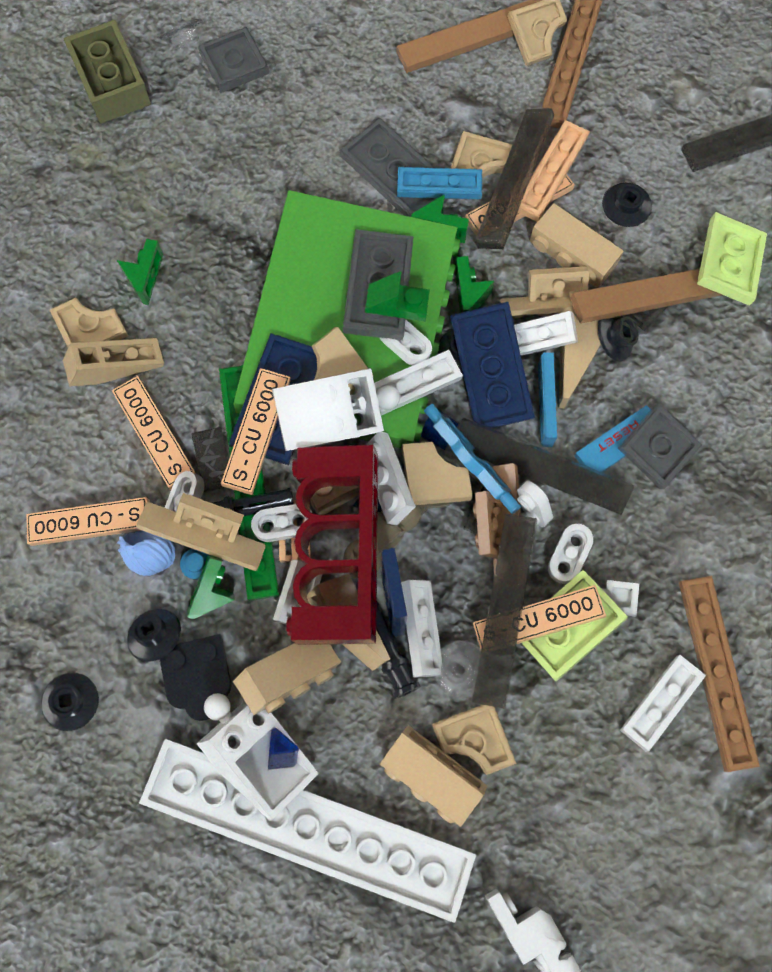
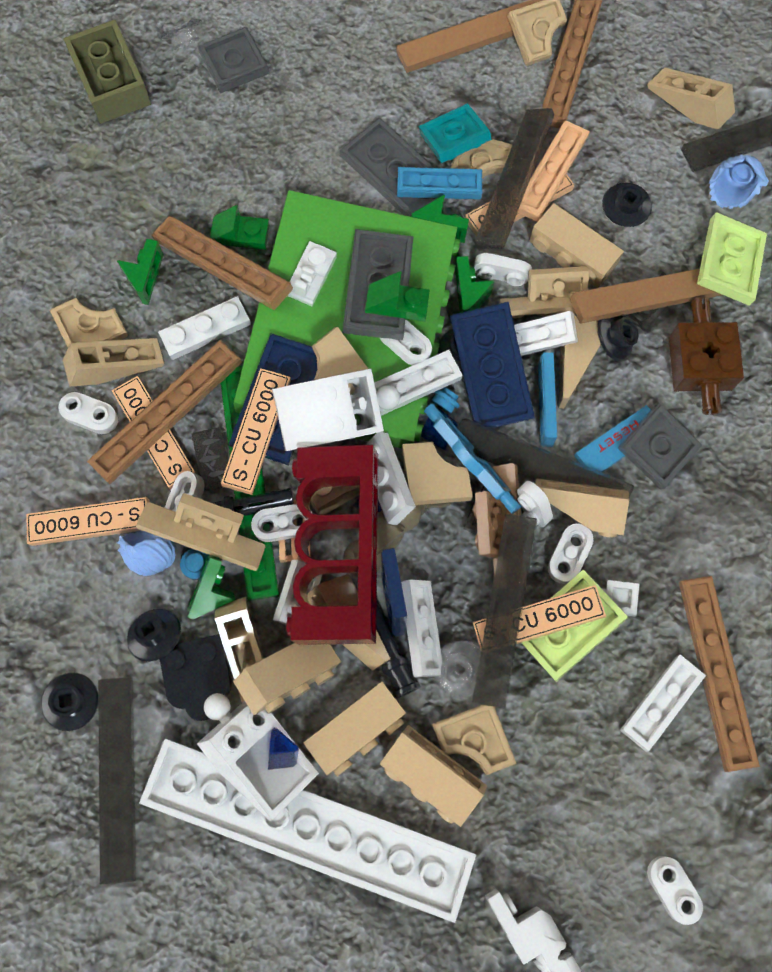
none -> white plate [58,392,118,434]
none -> medium nougat tile [87,340,242,484]
none -> clear smoke tile [98,677,136,884]
none -> medium nougat tile [151,216,293,310]
none -> white plate [158,296,251,360]
none -> green slope [210,205,270,250]
none -> tan slope [215,597,264,703]
none -> white plate [288,241,337,306]
none -> tan brick [304,682,406,777]
none -> teal plate [418,103,492,163]
none -> dark azure plate [432,387,460,413]
none -> white plate [474,253,532,286]
none -> tan slope [535,479,629,537]
none -> white plate [647,856,703,925]
none -> tan slope [648,68,735,129]
none -> reddish brown brick [669,298,744,415]
none -> light blue hair [709,154,769,209]

